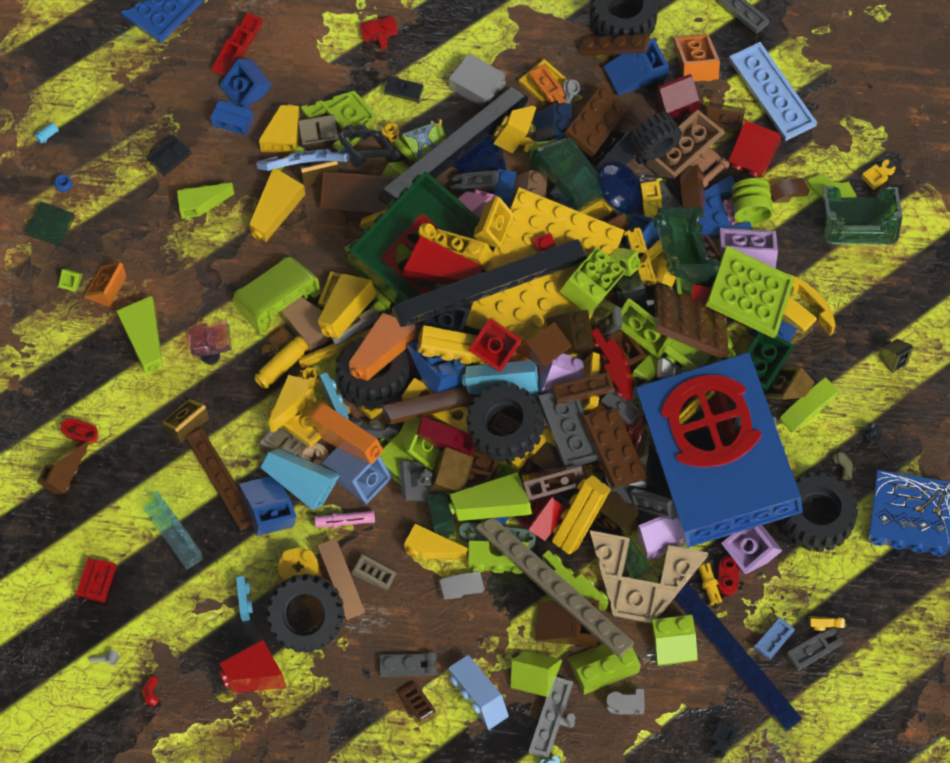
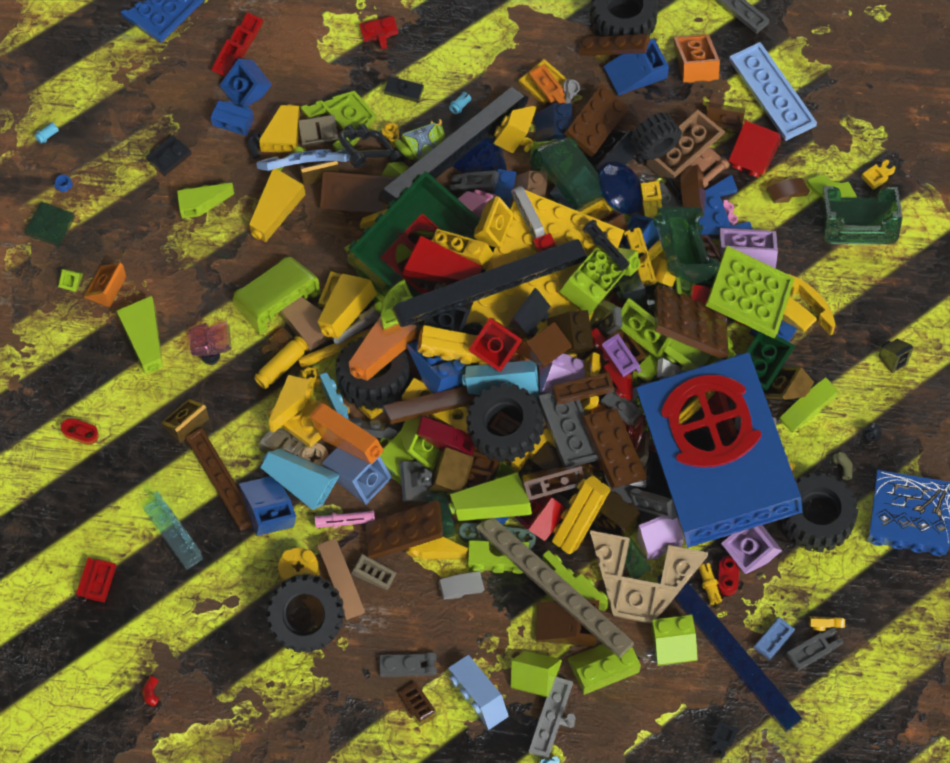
reddish brown slope [37,442,89,494] -> none
light grey hand [90,650,120,665] -> none
red slope [219,640,286,693] -> none
medium azure plate [236,576,253,621] -> none
yellow plate [418,223,436,241] -> none
light grey brick [449,53,506,108] -> none
light grey leg [606,689,645,714] -> none
slope [656,74,699,121] -> none
lime wheel [731,178,773,225] -> none
none -> black arm [247,132,262,159]
none -> reddish brown plate [366,500,443,559]
none -> lime tile [380,280,412,330]
none -> medium azure pin [449,92,471,114]
none -> black plate [466,323,483,336]
none -> black slope [507,288,551,341]
none -> light grey beam [511,186,545,238]
none -> black pin [582,220,630,271]
none -> medium lavender panel [602,334,641,377]

